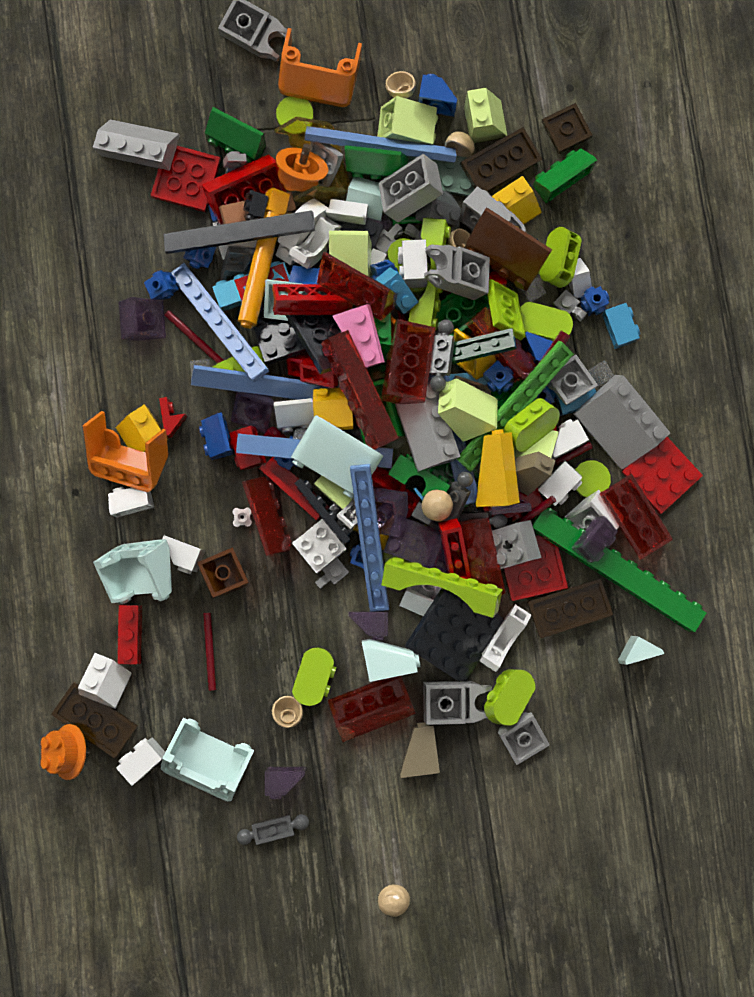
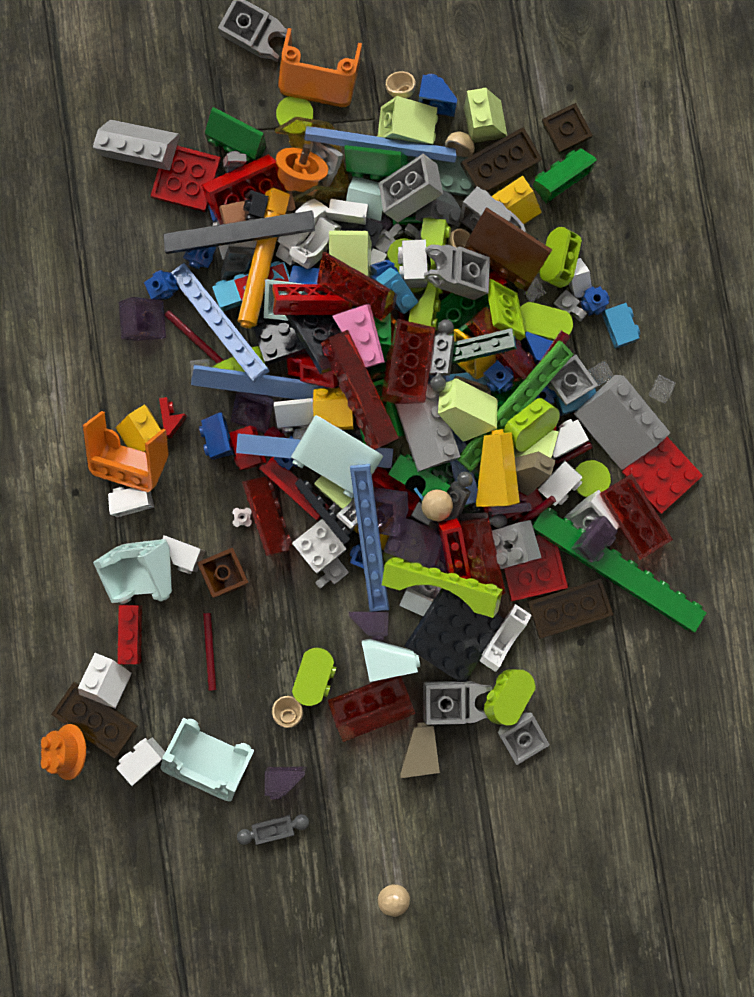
light aqua slope [618,636,664,665] -> none
none -> clear slope [649,375,676,403]

